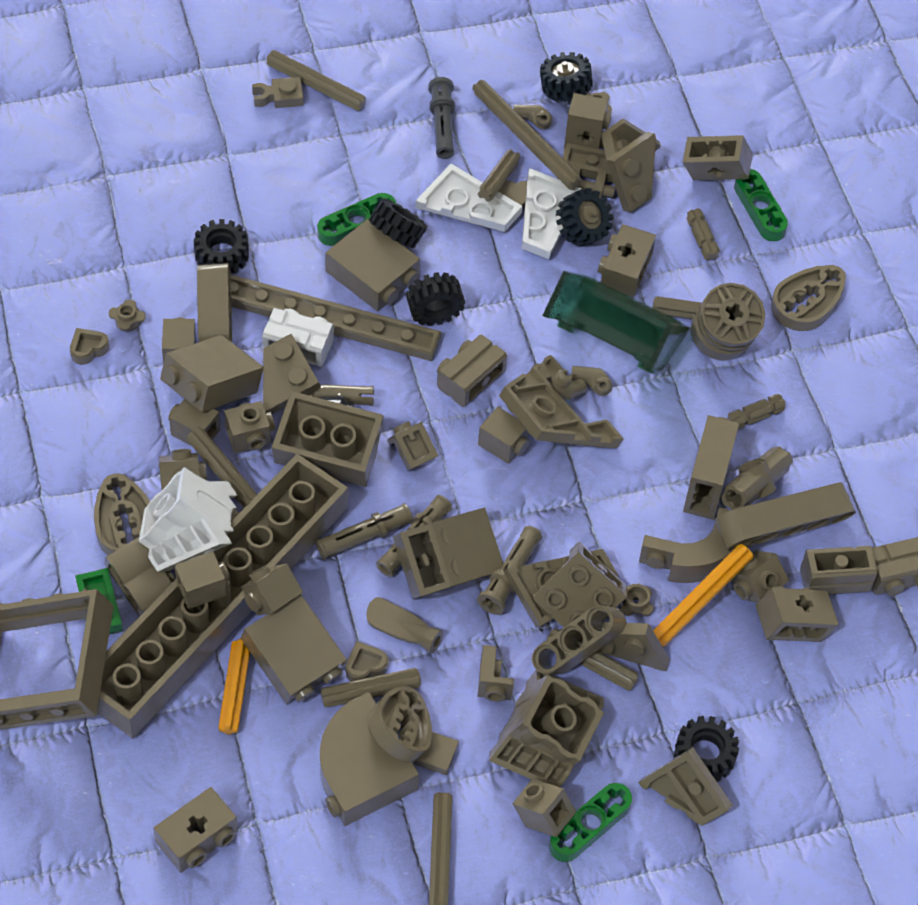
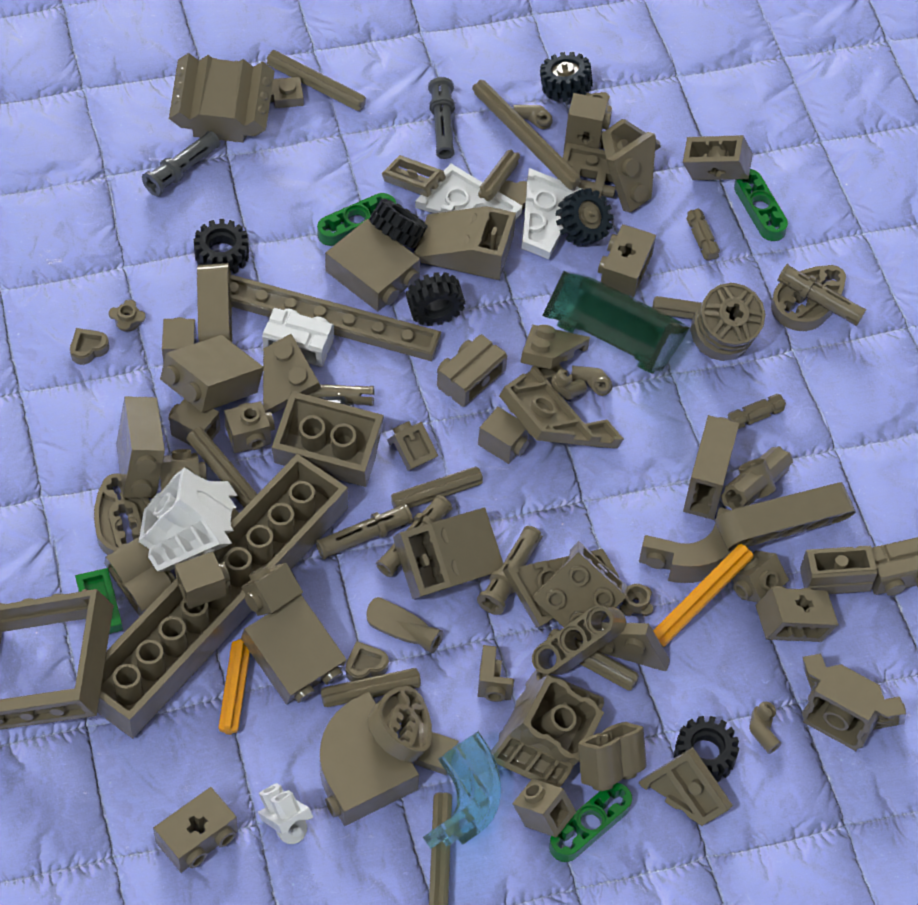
none -> dark tan brick [116,396,165,498]
none -> dark grey pin [142,131,220,196]
none -> dark tan slope [169,53,275,143]
none -> white hips [258,783,313,844]
none -> dark tan tile [381,155,446,197]
none -> dark tan axle [391,466,483,508]
none -> dark tan slope [414,206,516,280]
none -> clear light blue arch [423,731,501,849]
none -> dark tan wing [520,324,590,369]
none -> dark tan brick [578,722,647,791]
none -> dark tan arm [749,702,781,754]
none -> dark tan pin [777,264,866,326]
none -> dark tan slope [802,653,906,751]

